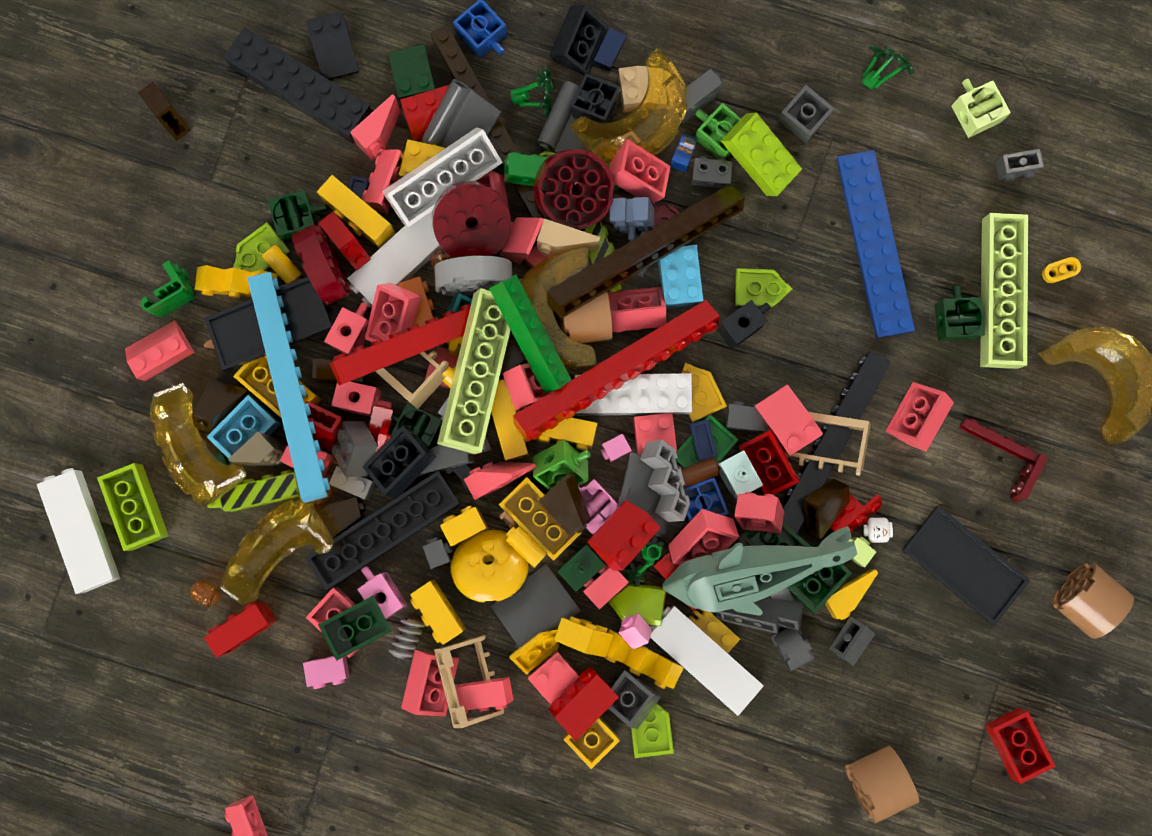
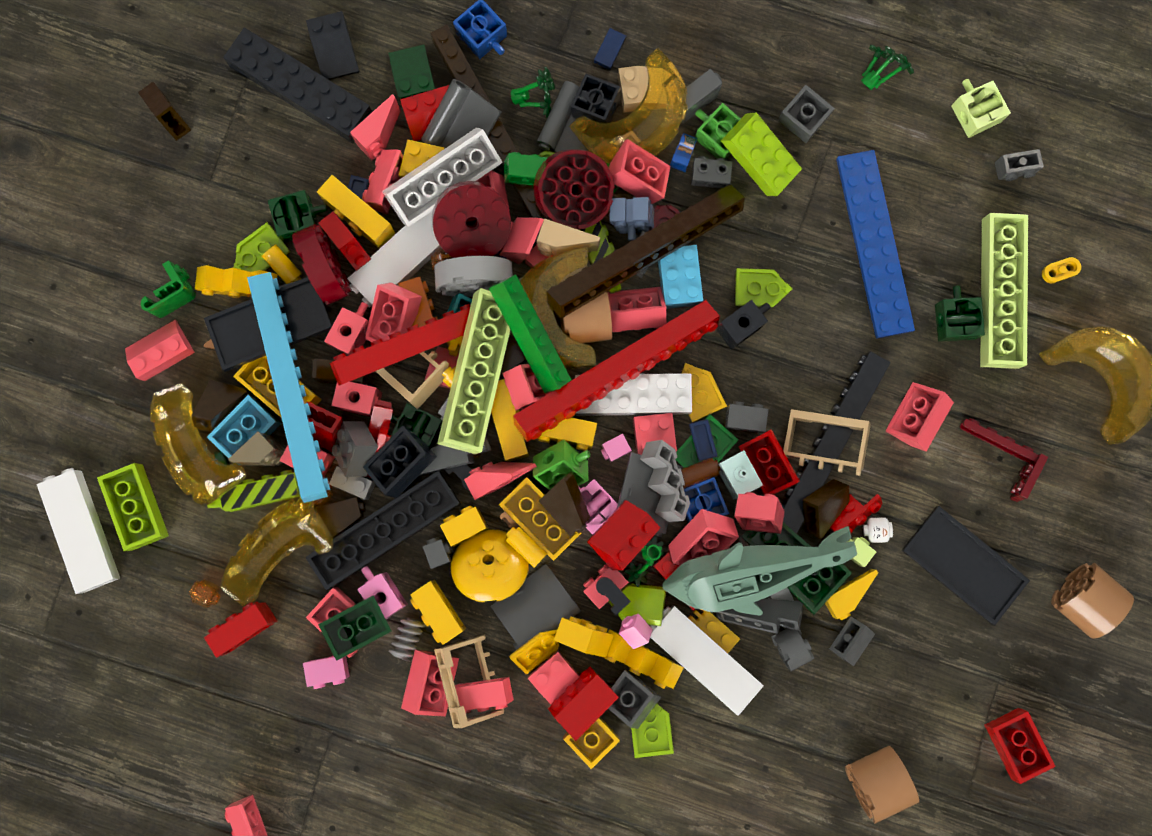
black slope [549,5,609,75] -> none
dark green piece [557,544,605,592] -> none
coral slope [755,385,823,456] -> none
none -> black leg [596,577,631,615]

